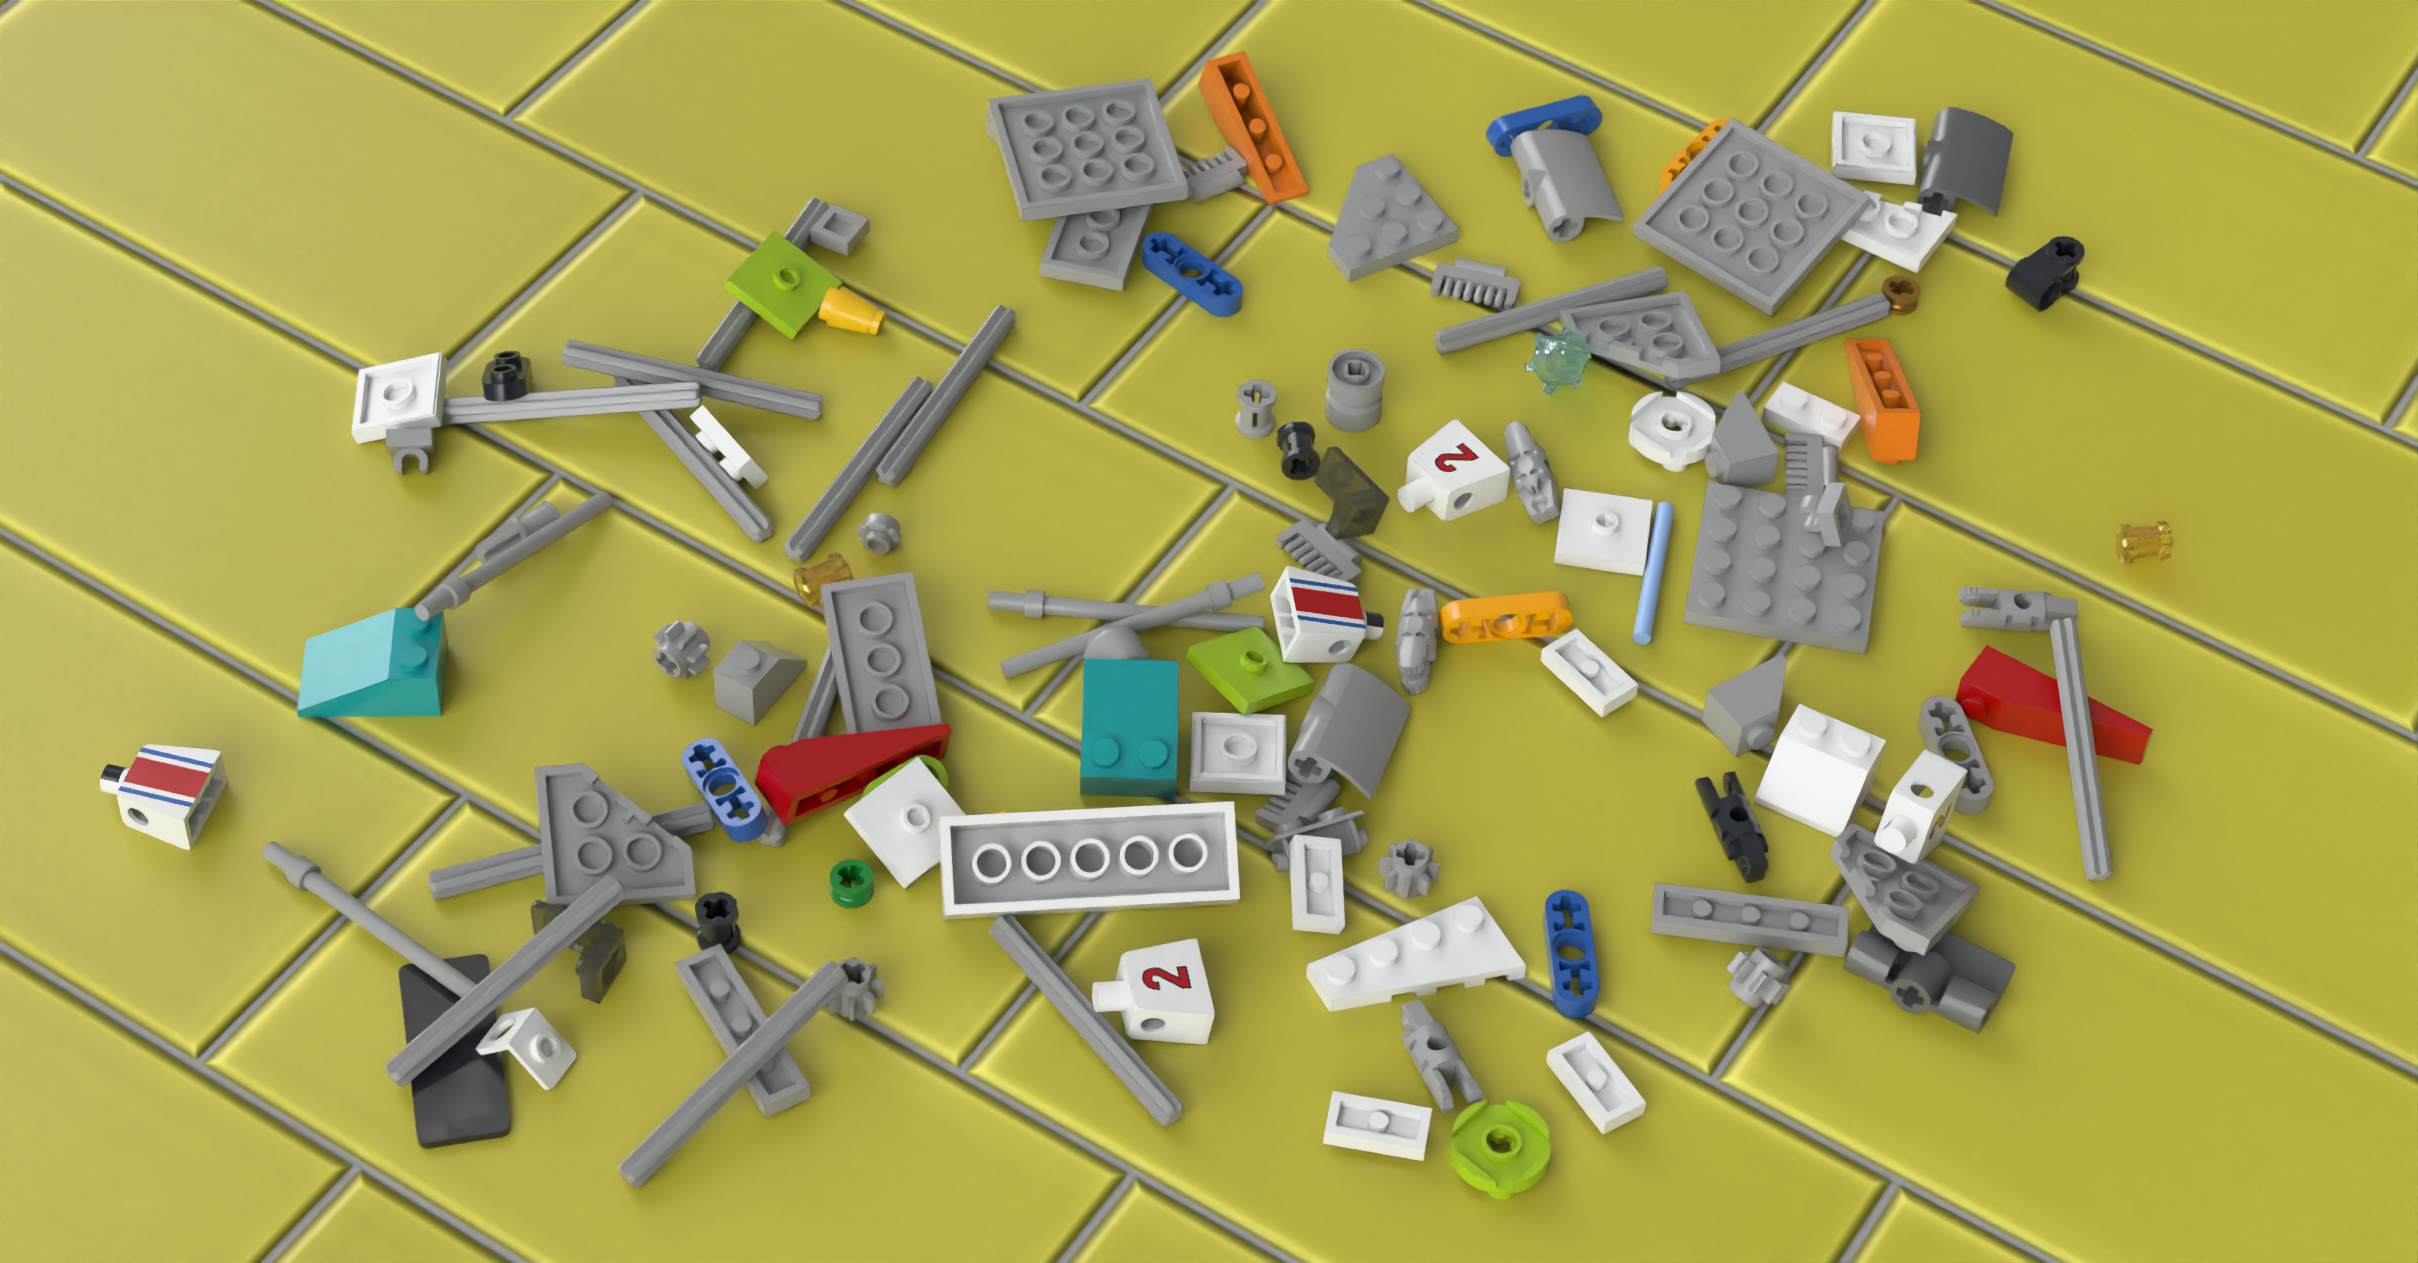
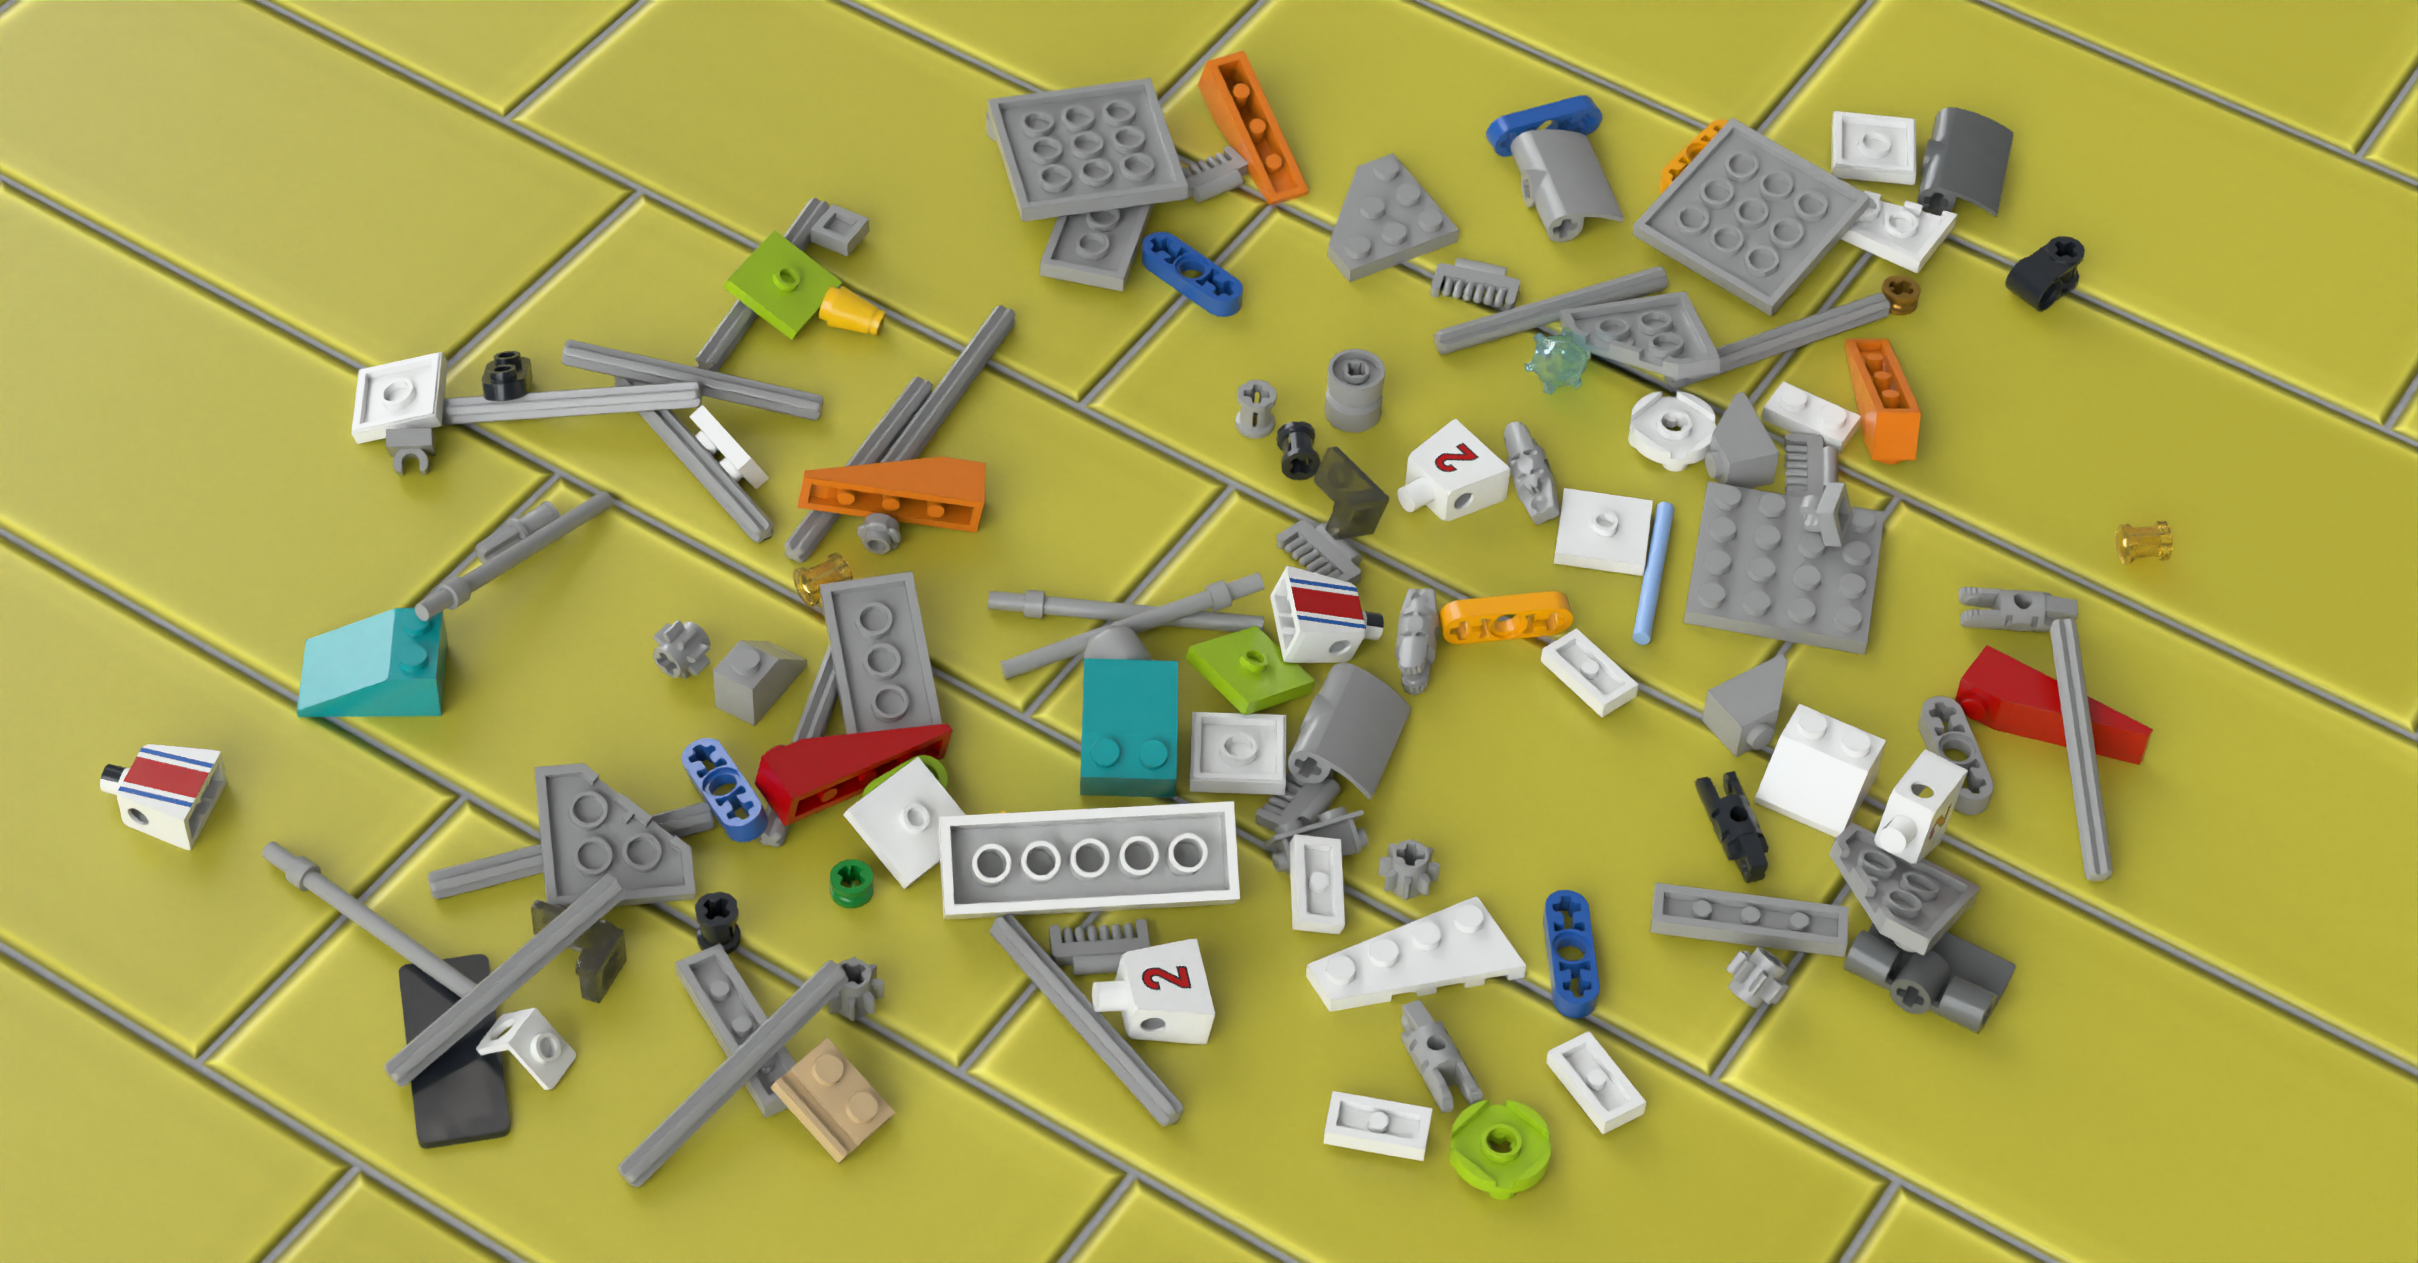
none -> tan plate [771,1037,896,1164]
none -> orange slope [797,457,986,533]
none -> light grey piece [1049,919,1150,975]

